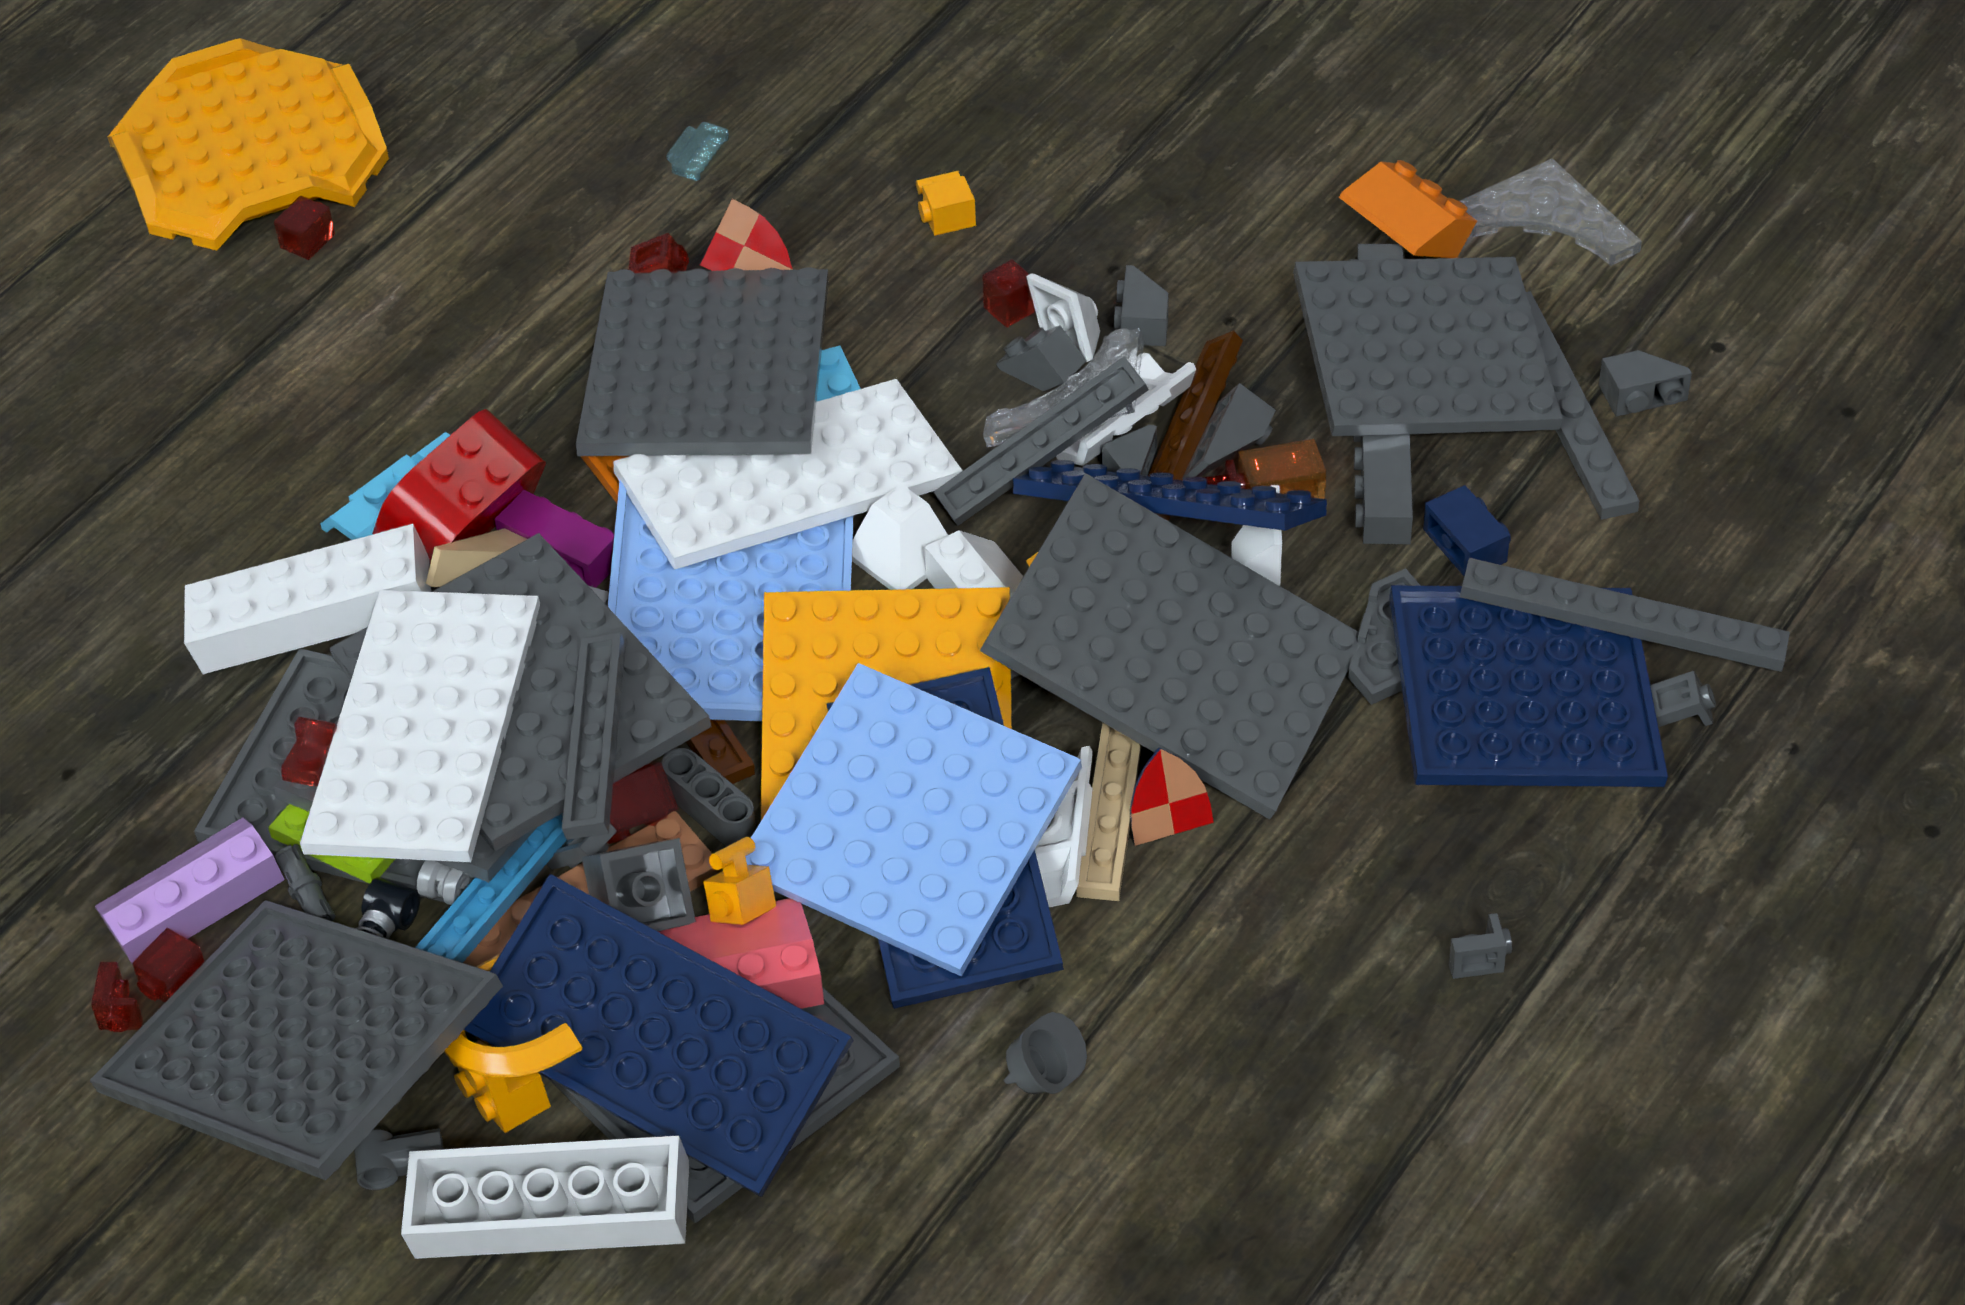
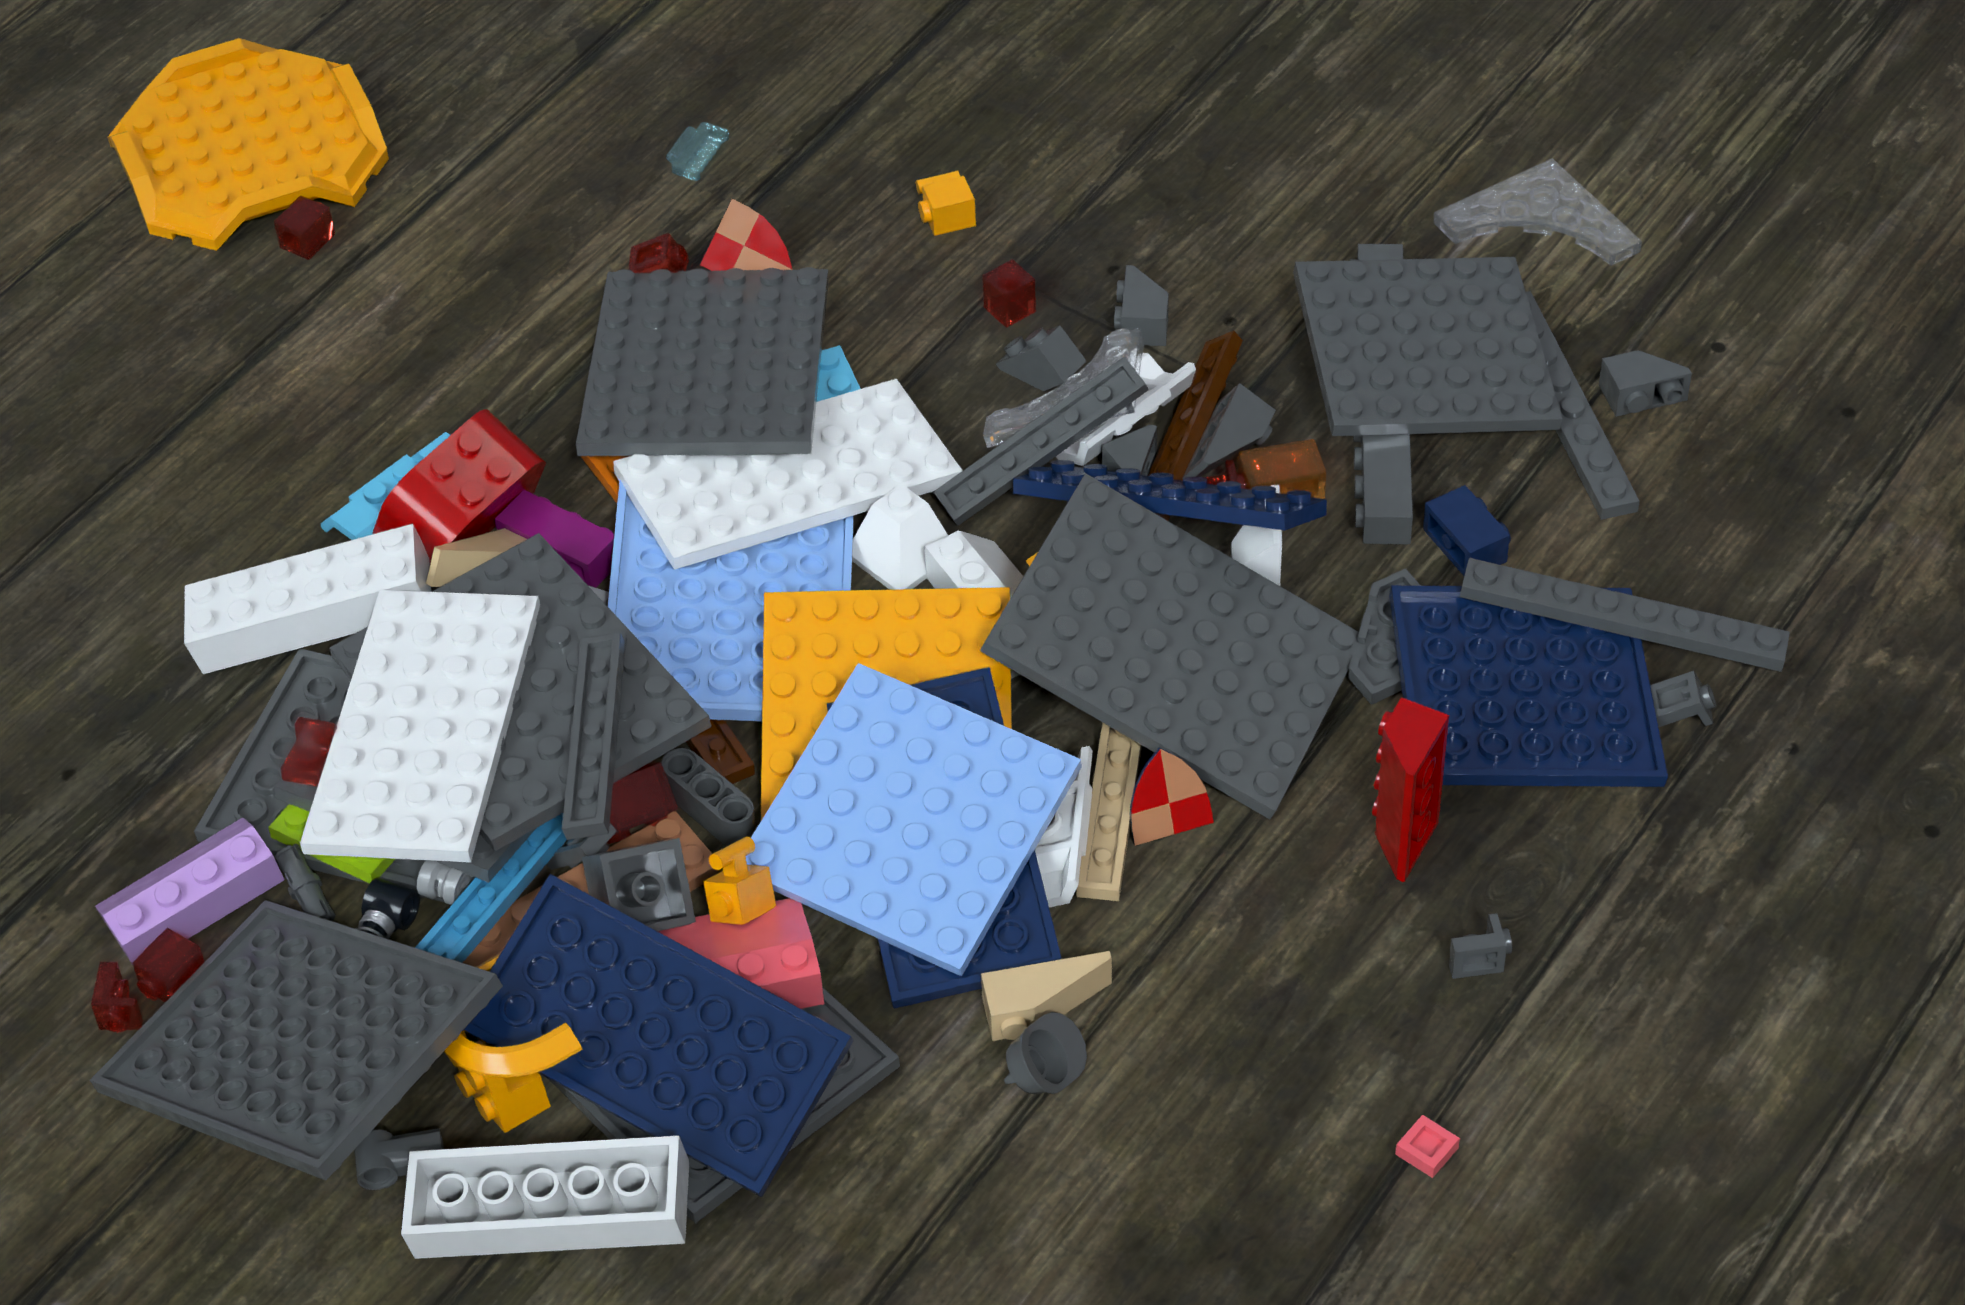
white slope [1026,273,1100,362] -> none
orange slope [1339,160,1477,258] -> none
none -> tan slope [981,951,1112,1041]
none -> red slope [1372,697,1449,882]
none -> coral plate [1395,1115,1460,1178]

